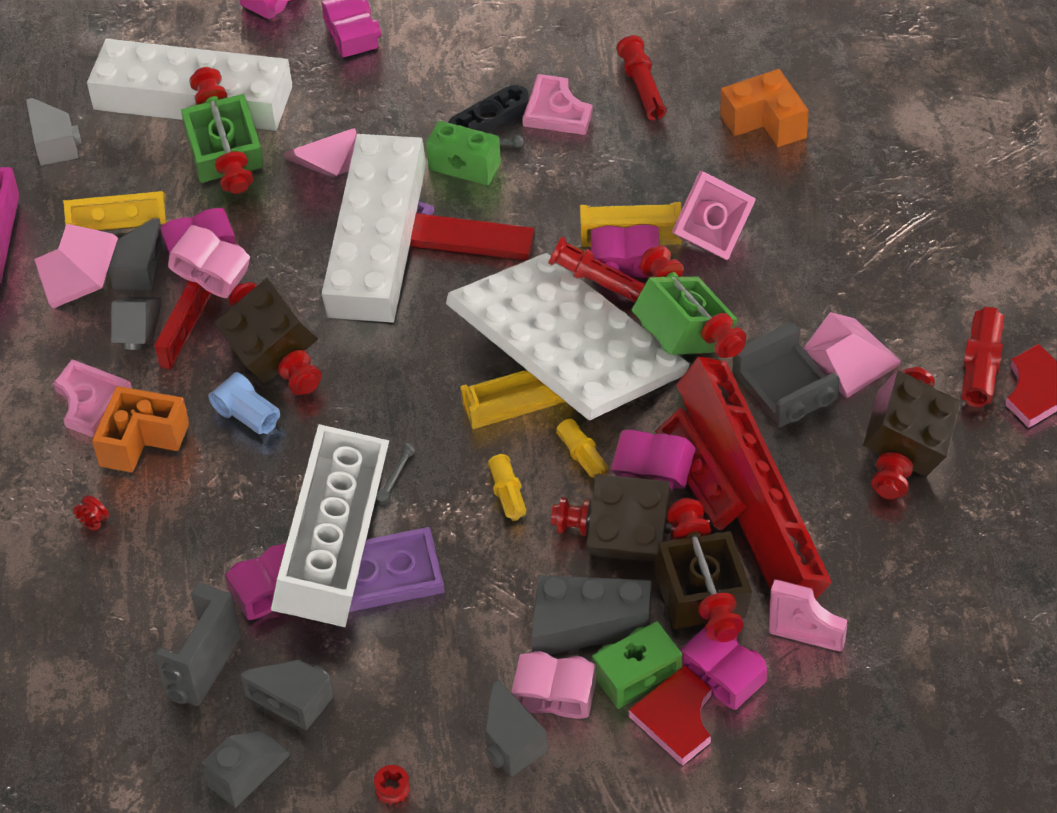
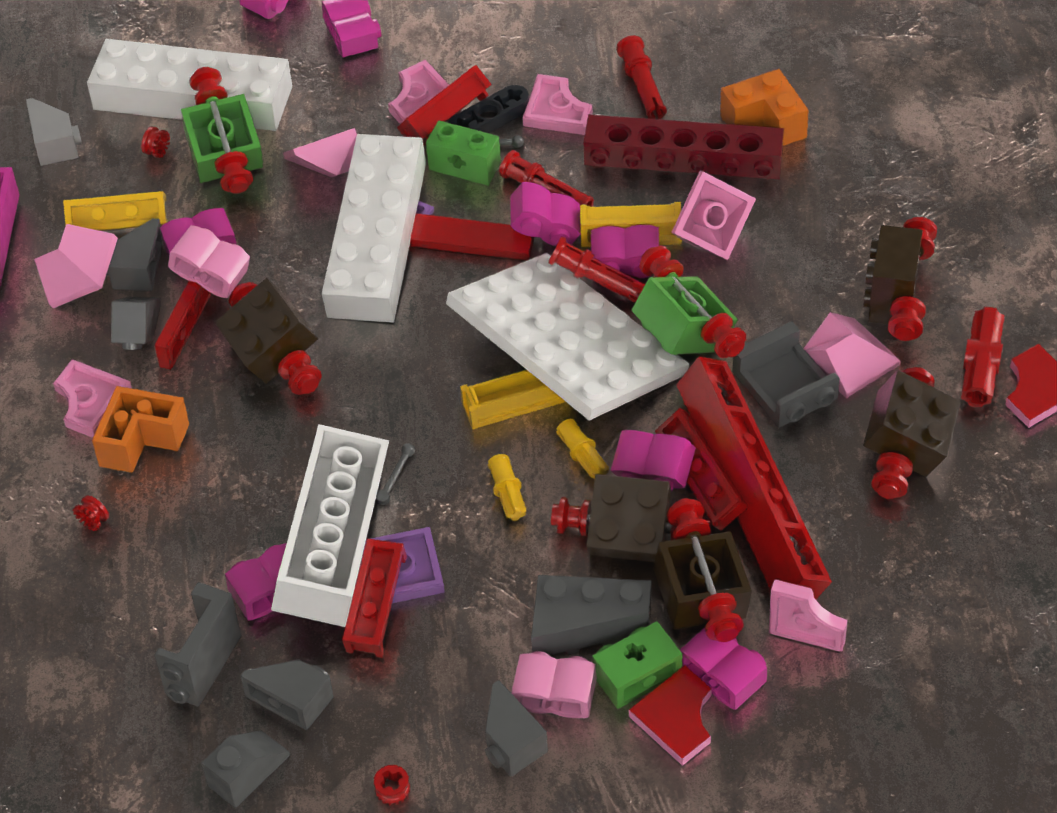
light blue piece [208,372,280,435] -> none
none -> red bush [141,126,170,158]
none -> red container [342,538,407,658]
none -> bright pink tile [388,60,449,124]
none -> red container [397,65,492,146]
none -> red pin [499,150,594,207]
none -> dark pink brick [511,182,581,247]
none -> dark red brick [583,114,784,179]
none -> dark brown brick [863,217,937,341]

